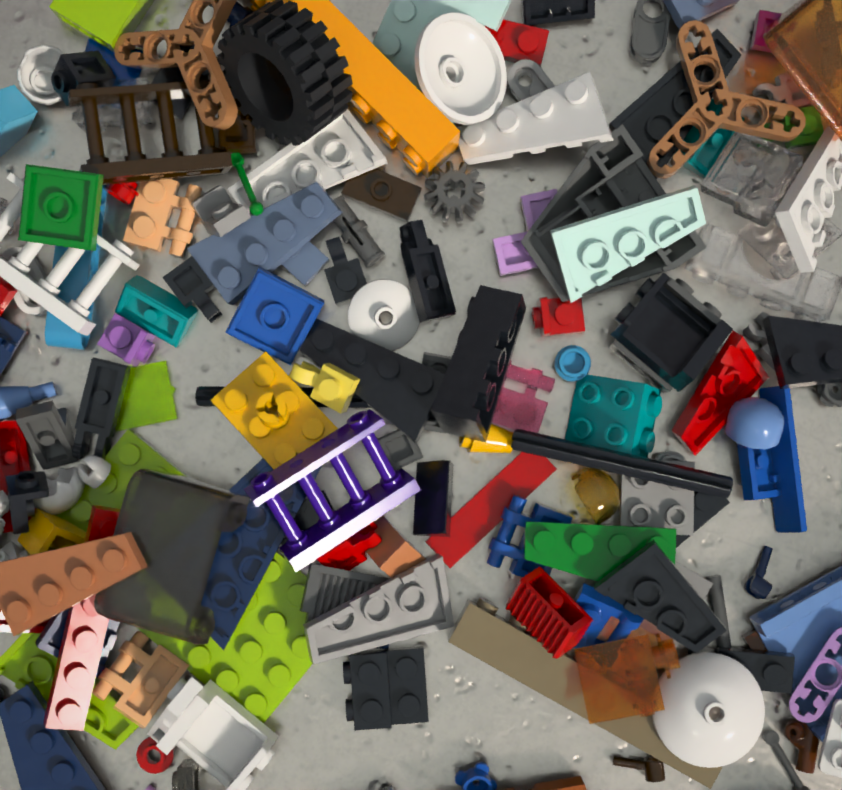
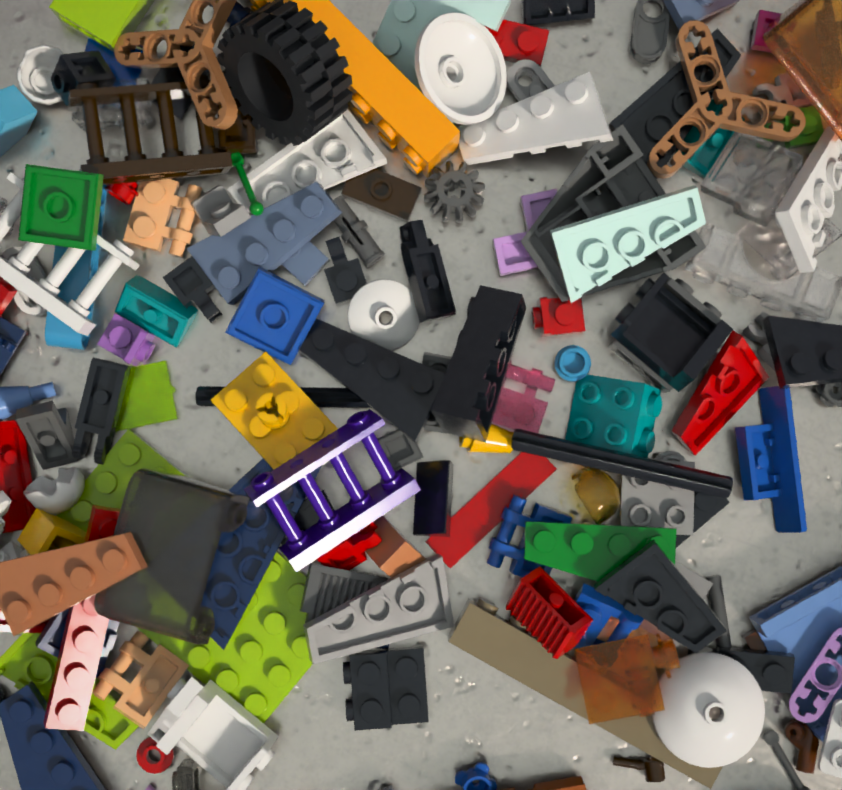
black bracket [6,471,49,534] -> none
white hinge [77,455,111,488] -> none
light yellow plate [289,361,360,414] -> none
medium blue hair [725,397,784,450] -> none
dark blue hand [745,546,773,599] -> none

